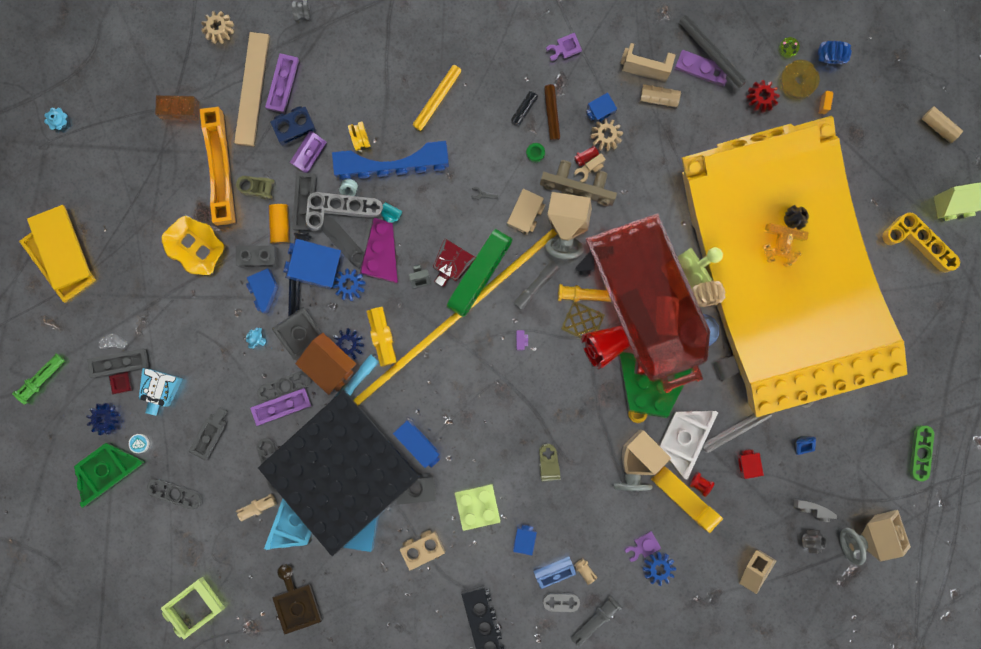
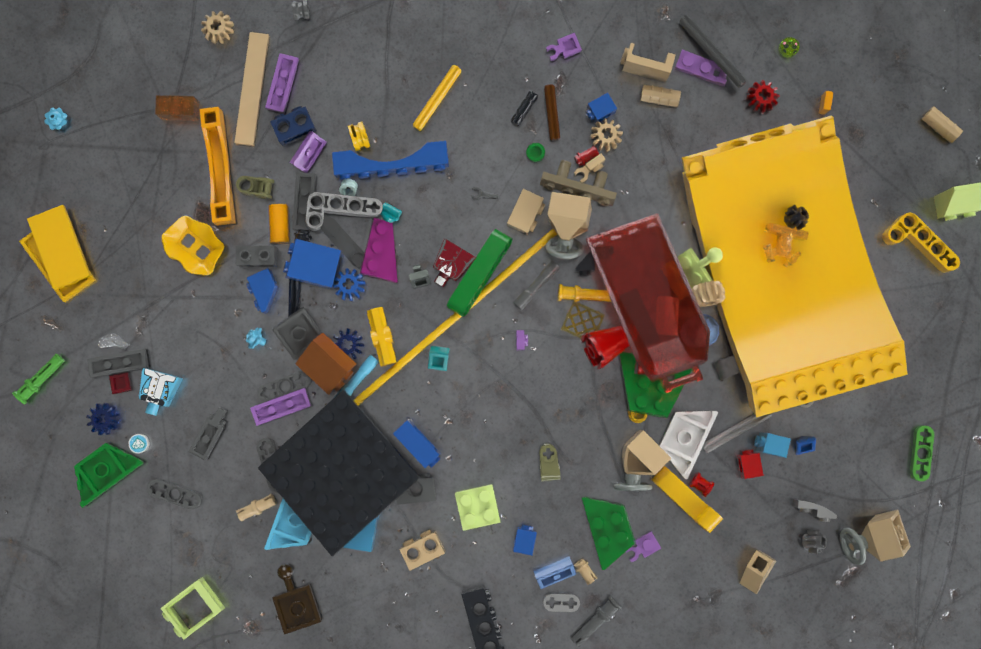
blue gear [643,552,676,586] -> none
clear yellow plate [780,60,820,99] -> none
blue gear [818,41,852,64] -> none
none -> teal slope [428,346,450,371]
none -> green wing [582,496,635,570]
none -> dark azure brick [754,432,791,458]

